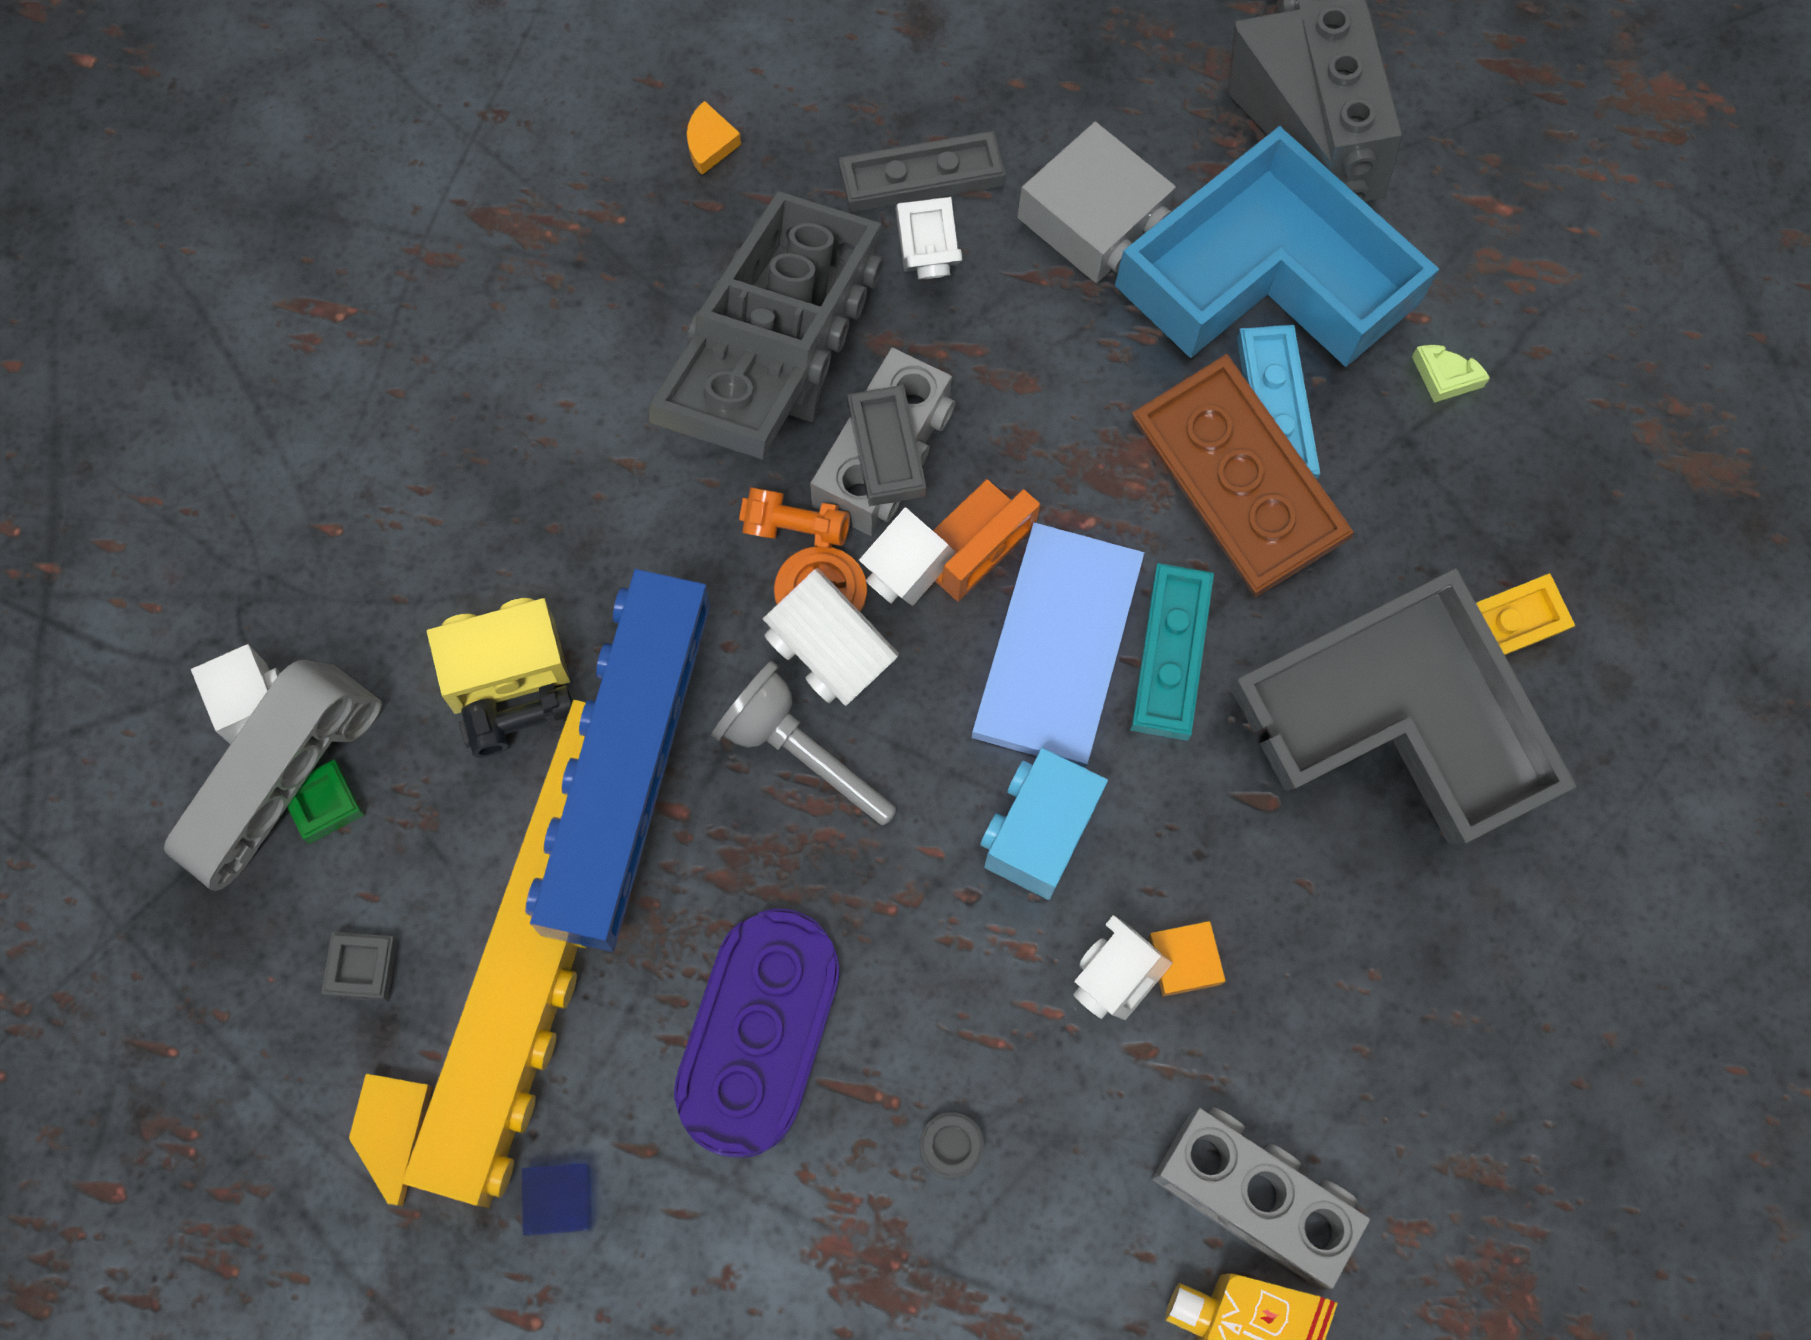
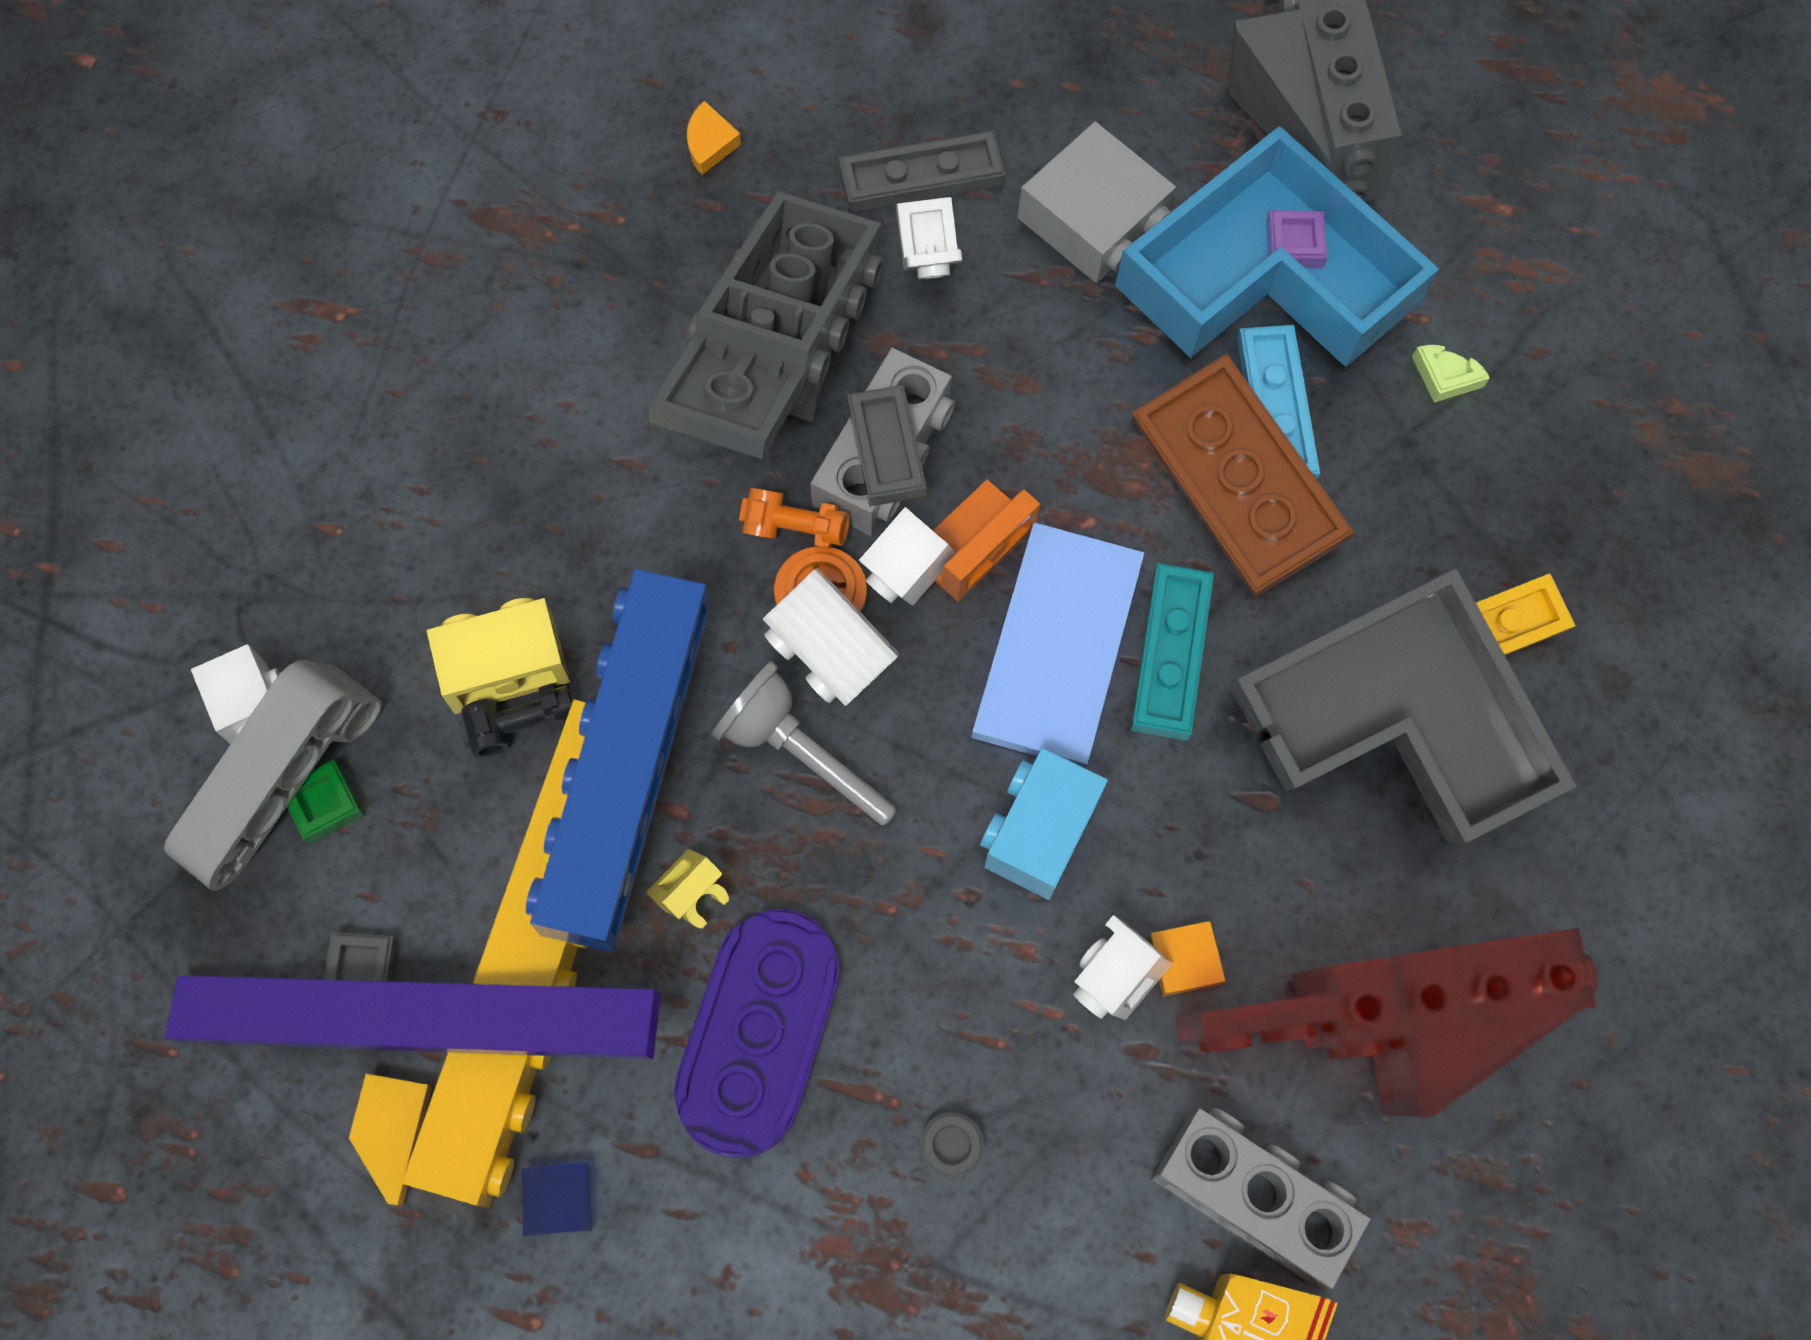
none -> dark purple tile [164,975,661,1060]
none -> light yellow tile [646,848,729,929]
none -> clear red wedge [1176,928,1598,1118]
none -> medium lavender tile [1266,210,1328,268]

